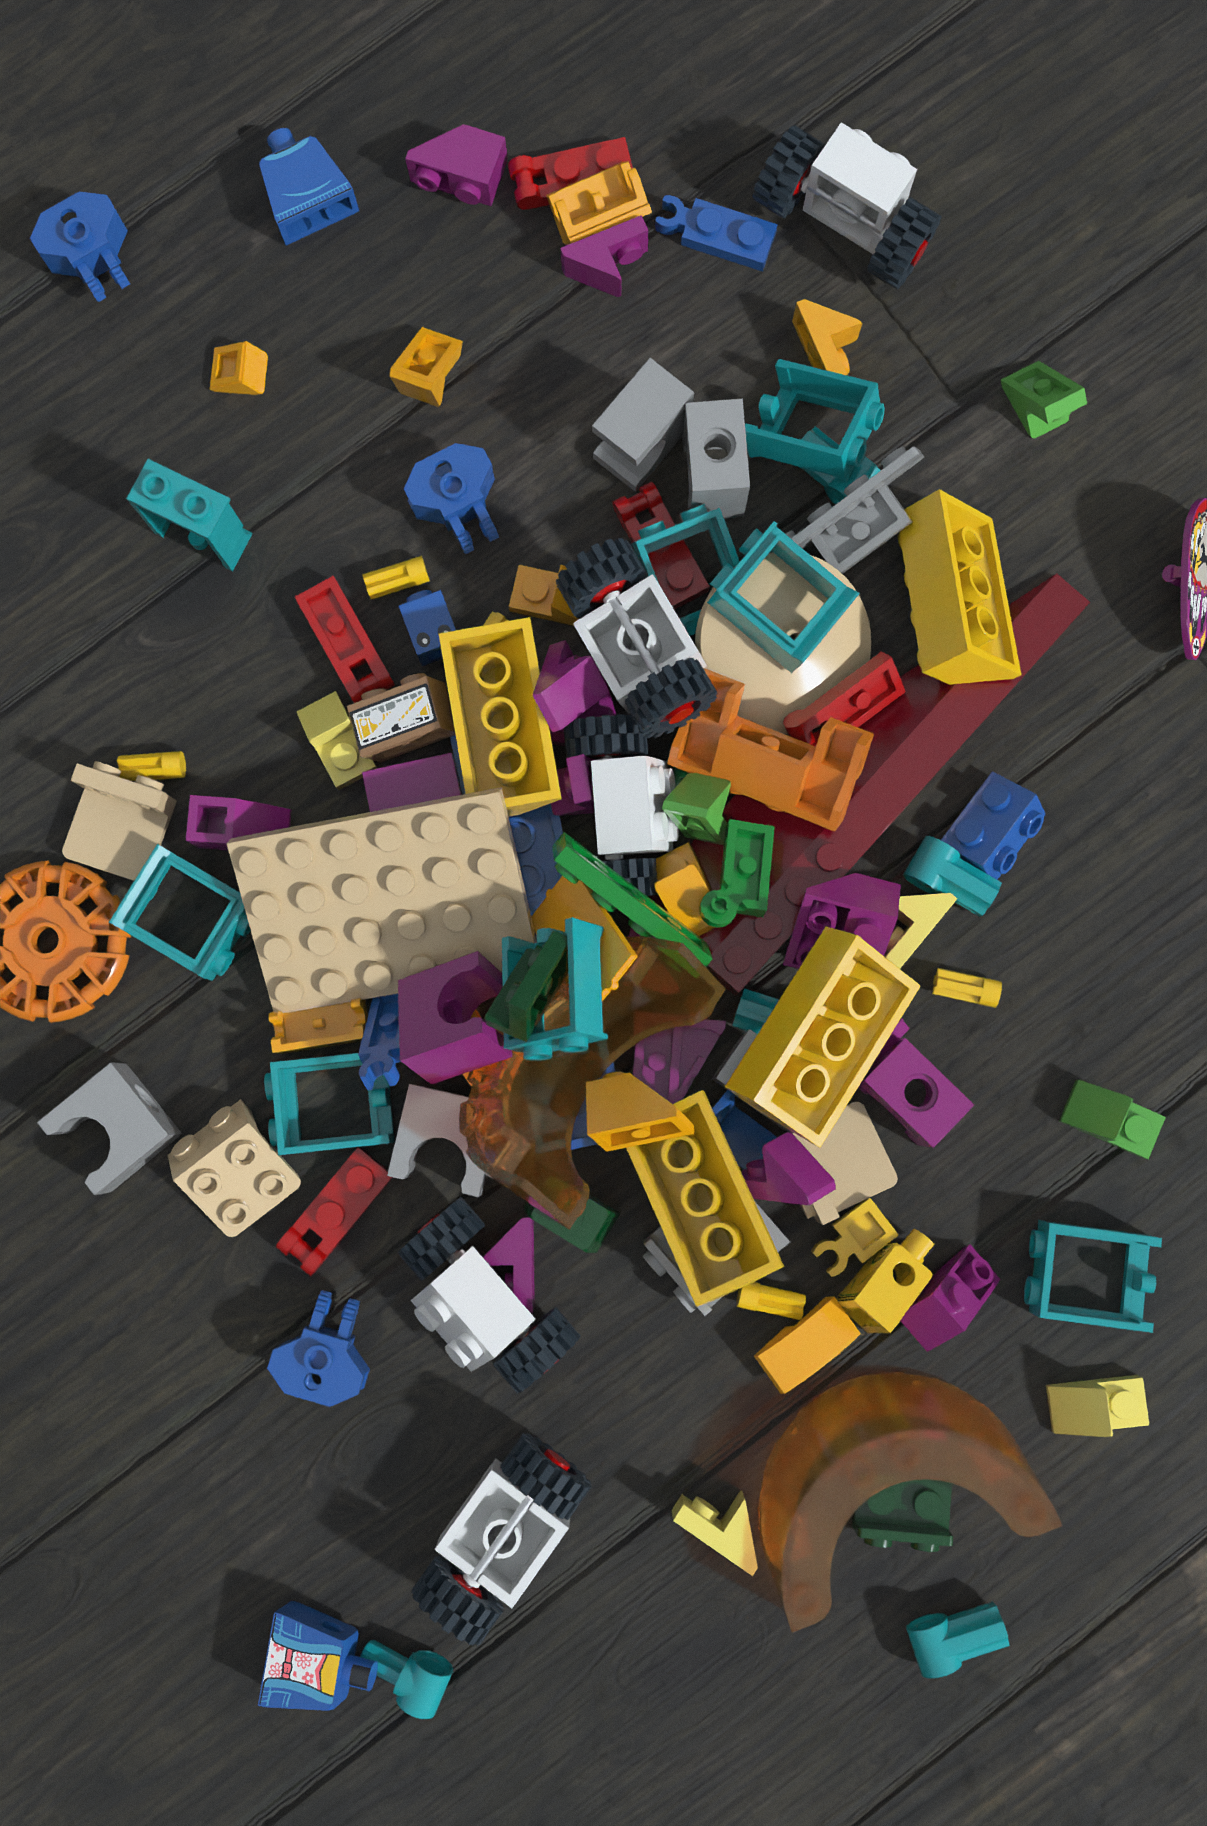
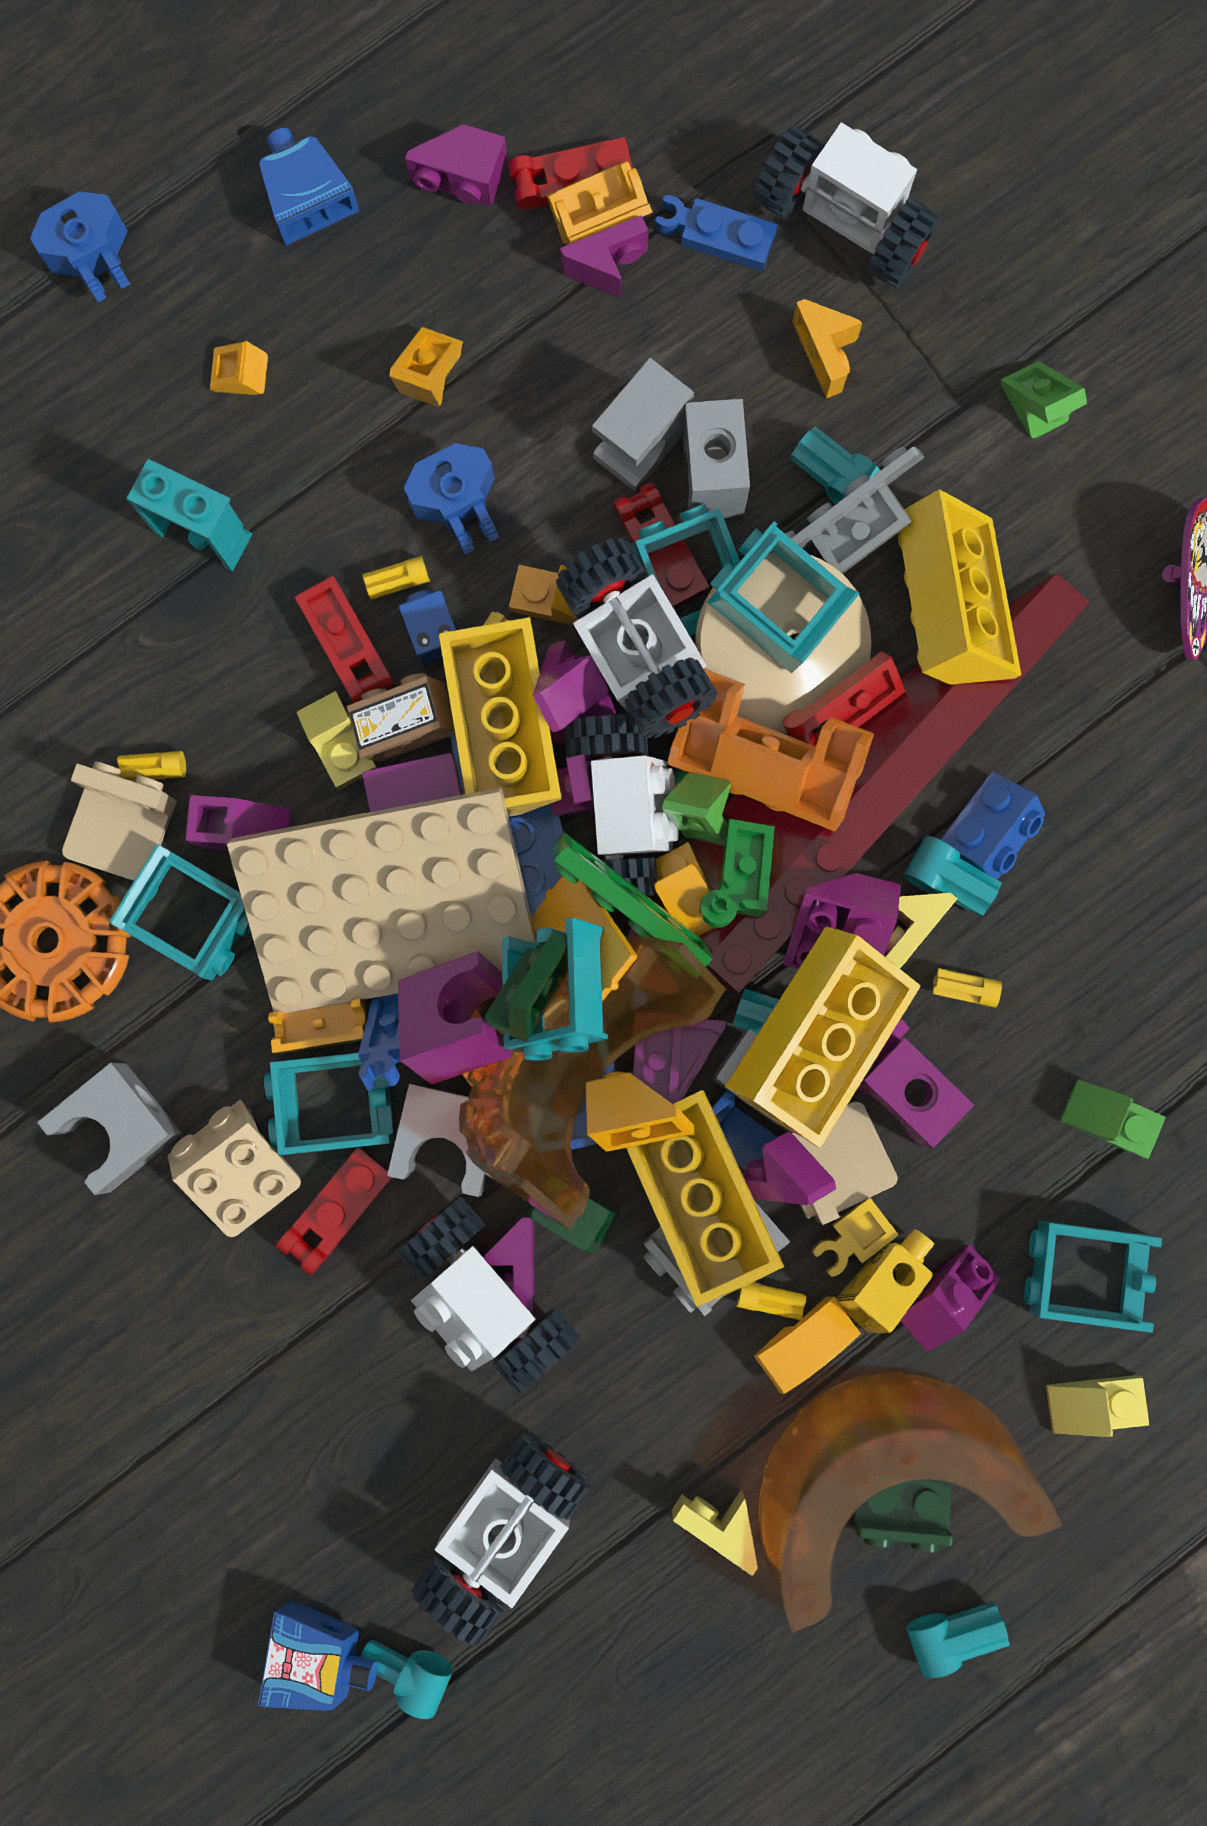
blue hinge [267,1290,370,1407] -> none
teal window [745,359,885,483] -> none

